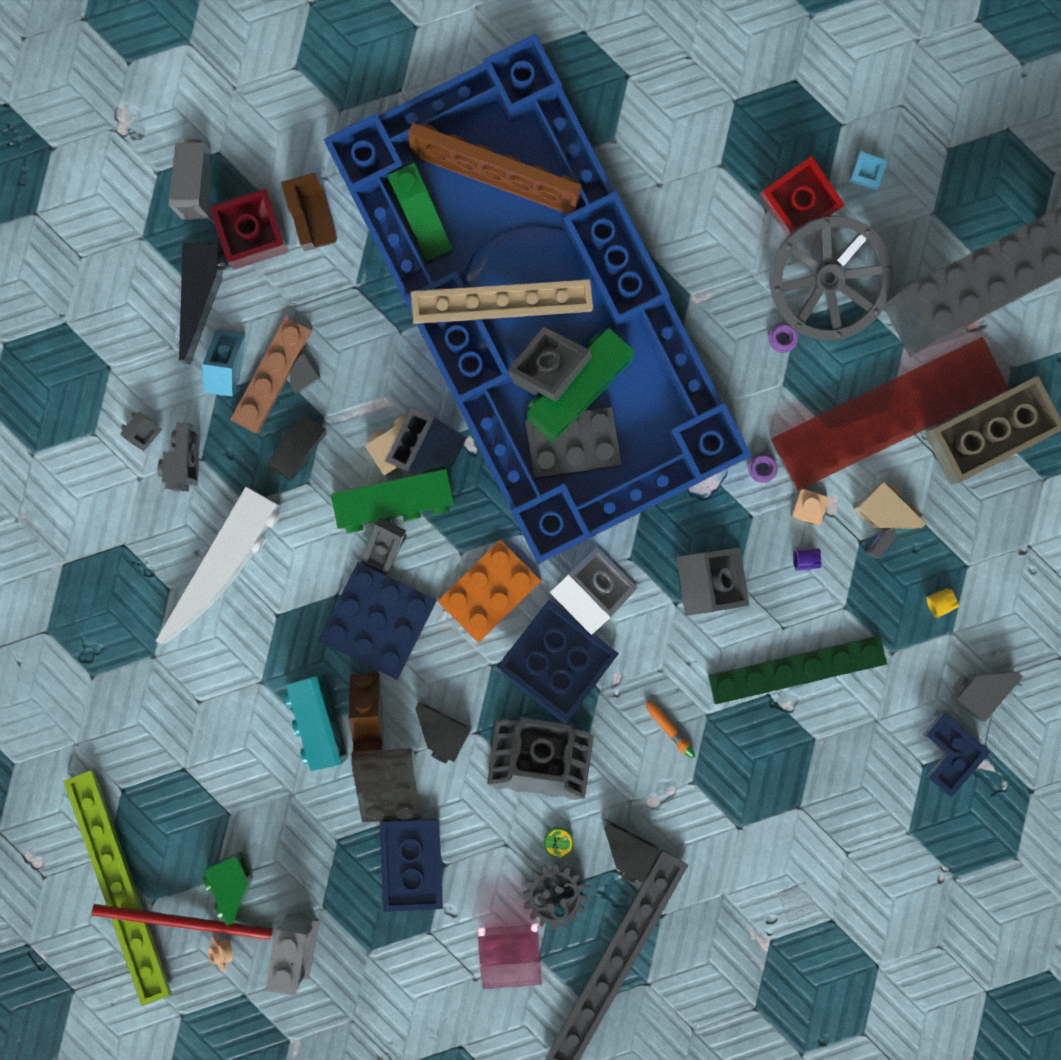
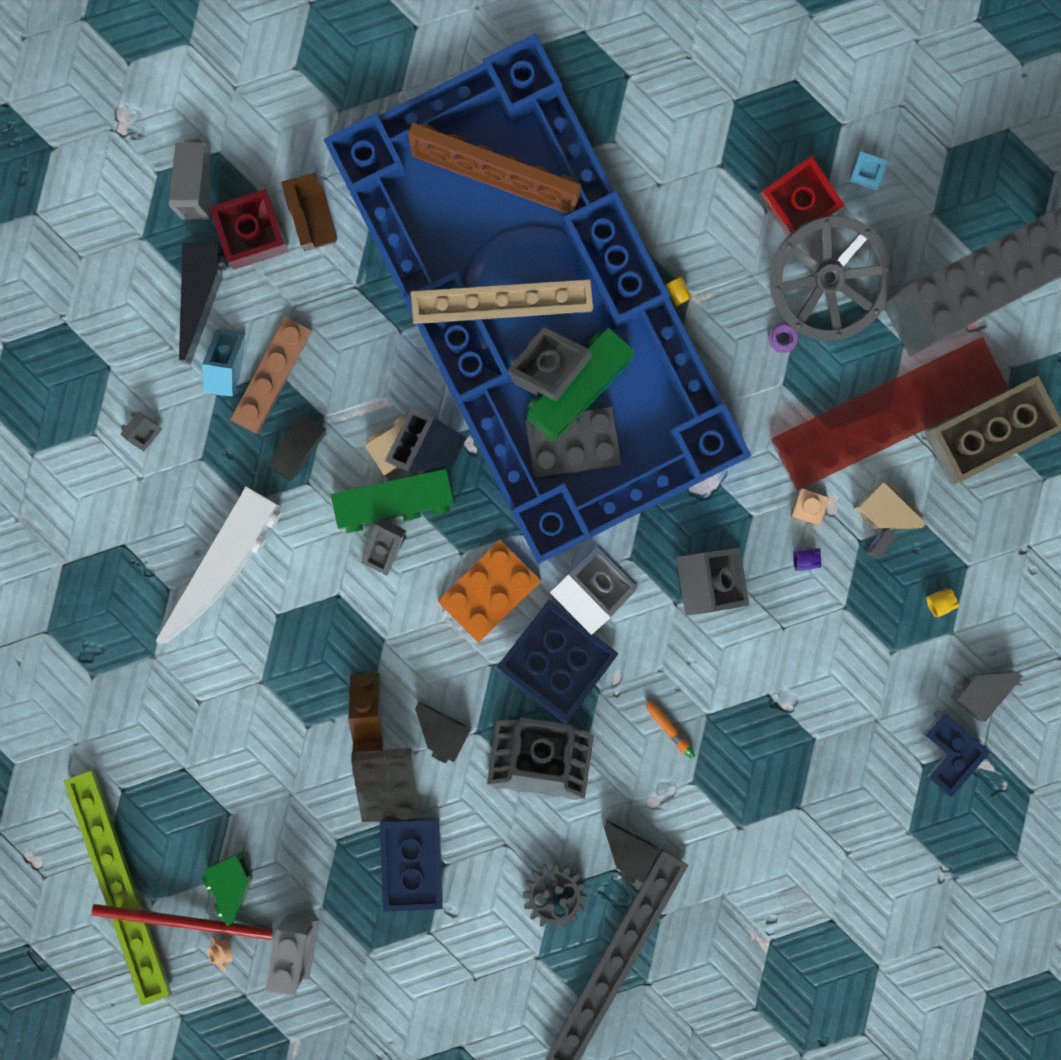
dark grey plate [158,422,201,492] -> none
teal slope [284,674,348,771] -> none
dark grey tile [290,353,320,394] -> none
dark blue plate [318,562,437,680] -> none
green slope [387,163,452,263] -> none
clear pink slope [478,924,542,989] -> none
tile [544,827,573,858] -> none
dark green plate [707,635,887,705] -> none
medium lavender plate [748,454,778,483] -> none
none -> yellow hose [665,276,692,308]

